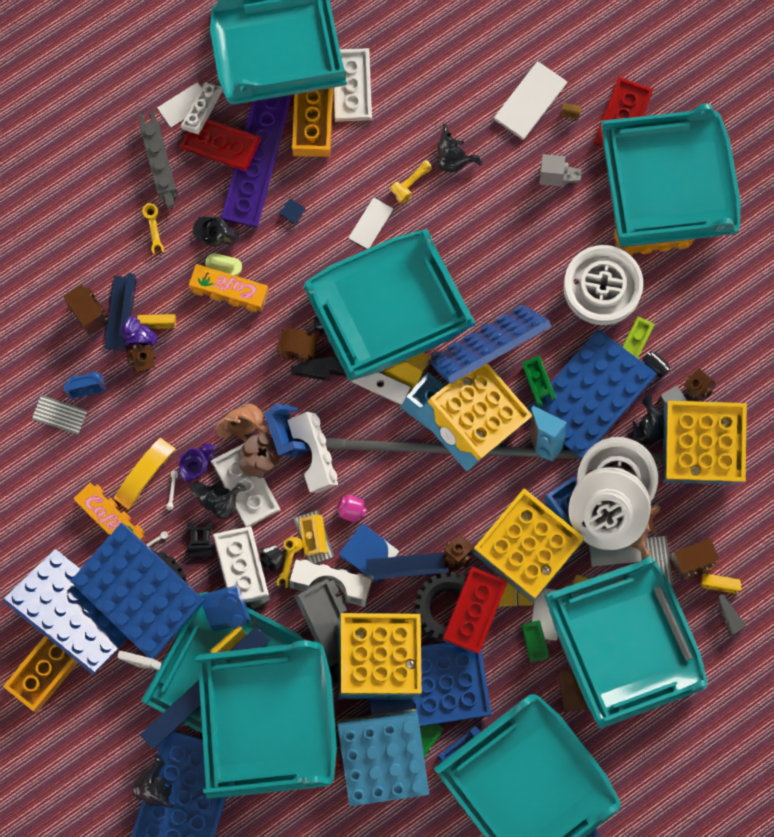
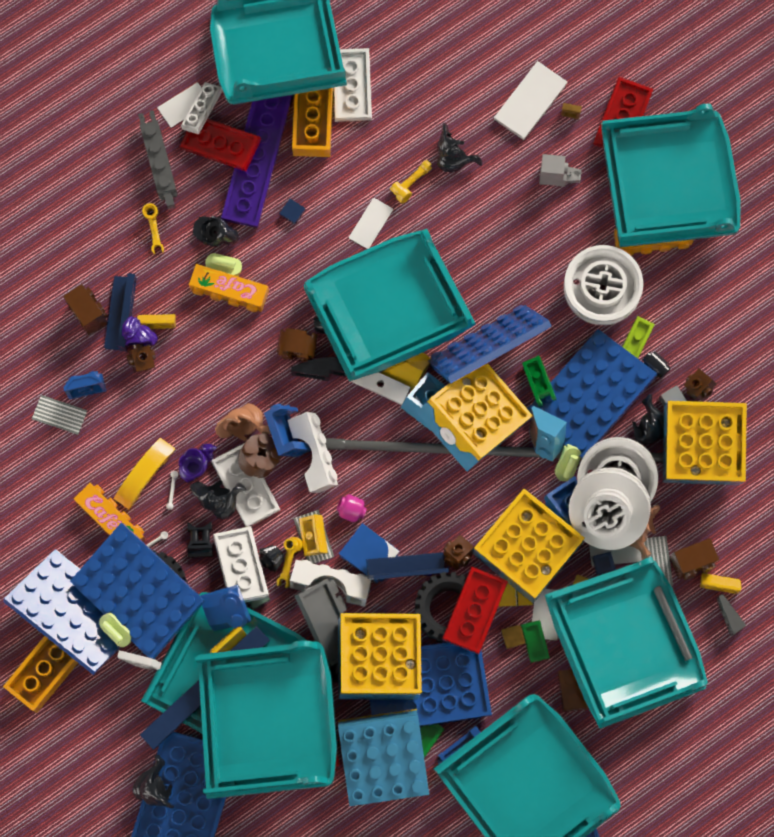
none -> yellowish green piece [99,613,131,647]
none -> pearl gold tile [501,625,525,649]
none -> yellowish green piece [555,444,581,481]
none -> dark blue tile [592,552,616,576]

